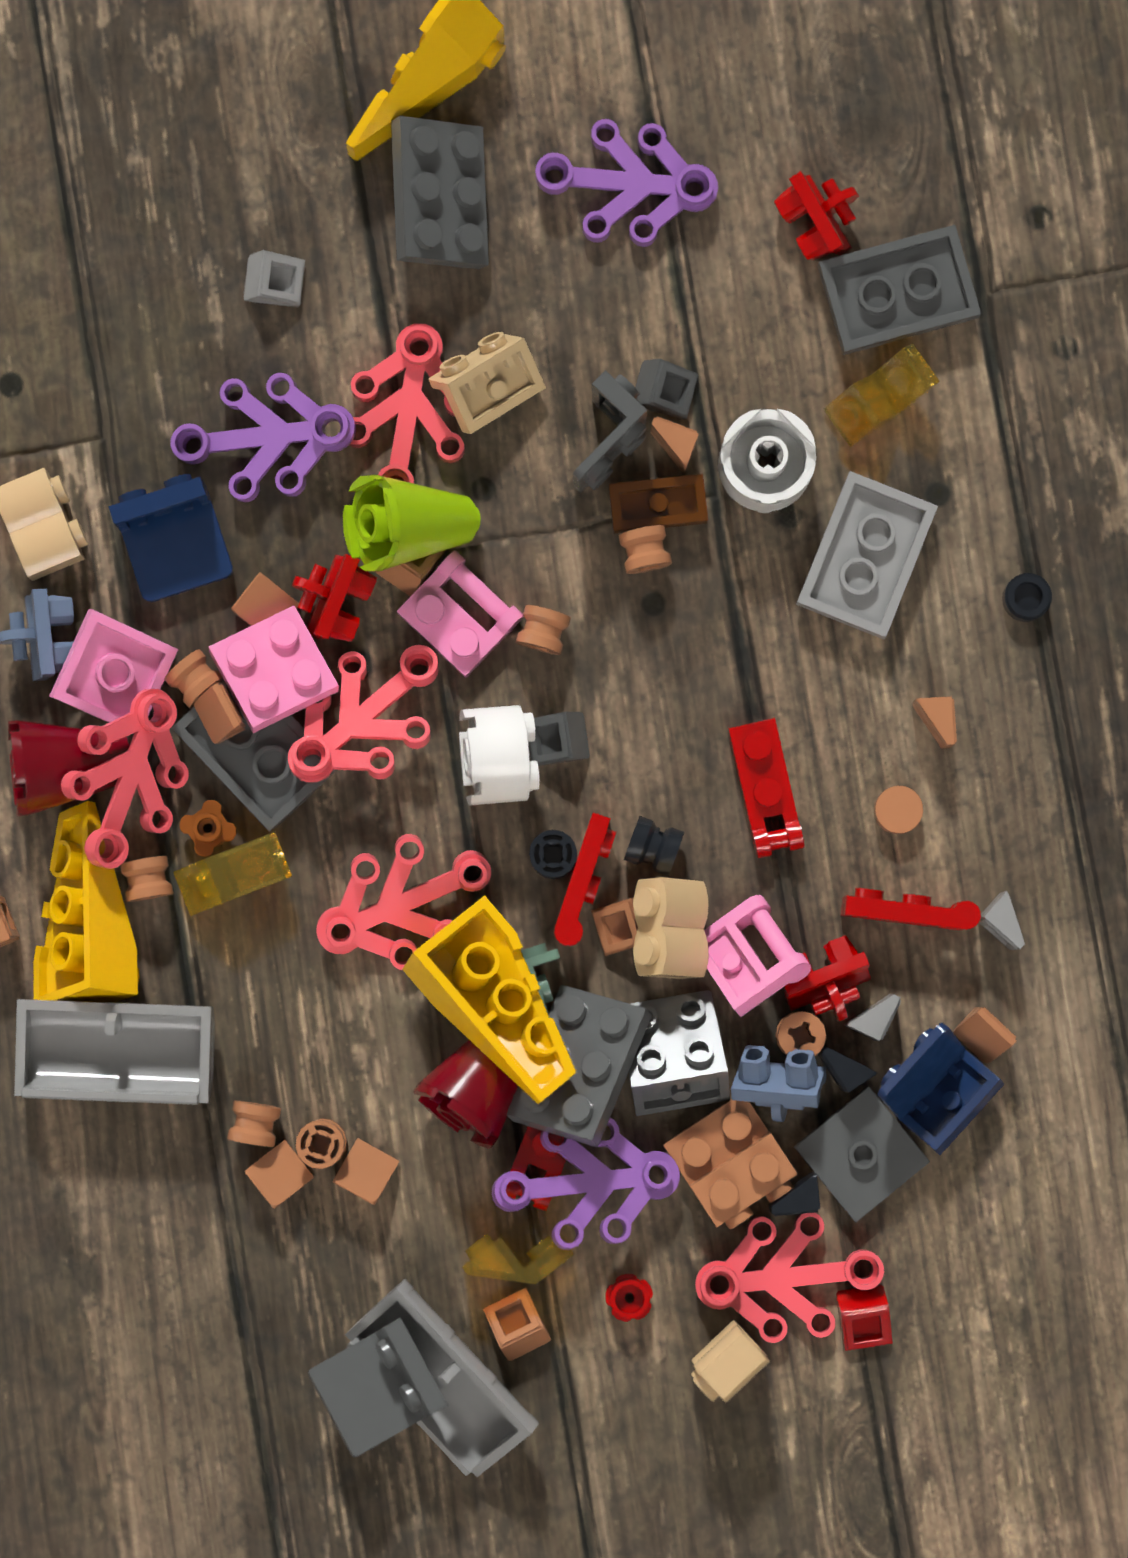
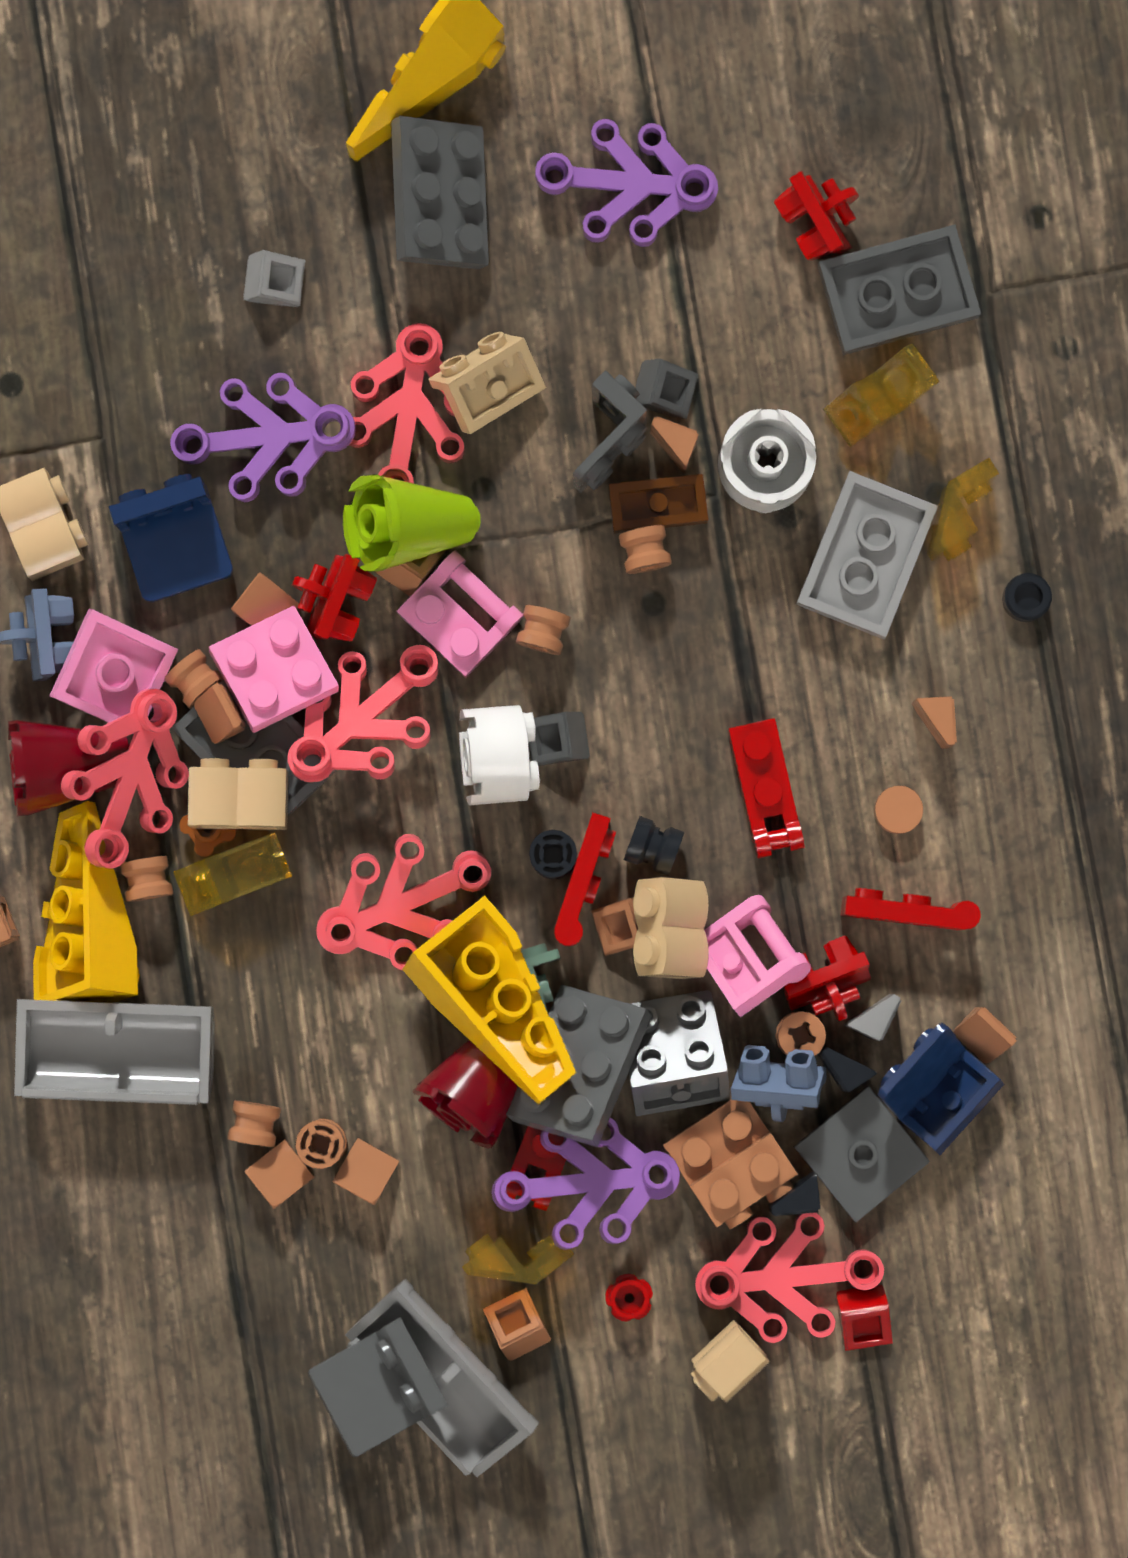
light grey slope [979,891,1025,950] -> none
none -> tan brick [188,758,288,830]
none -> clear yellow slope [927,458,999,562]

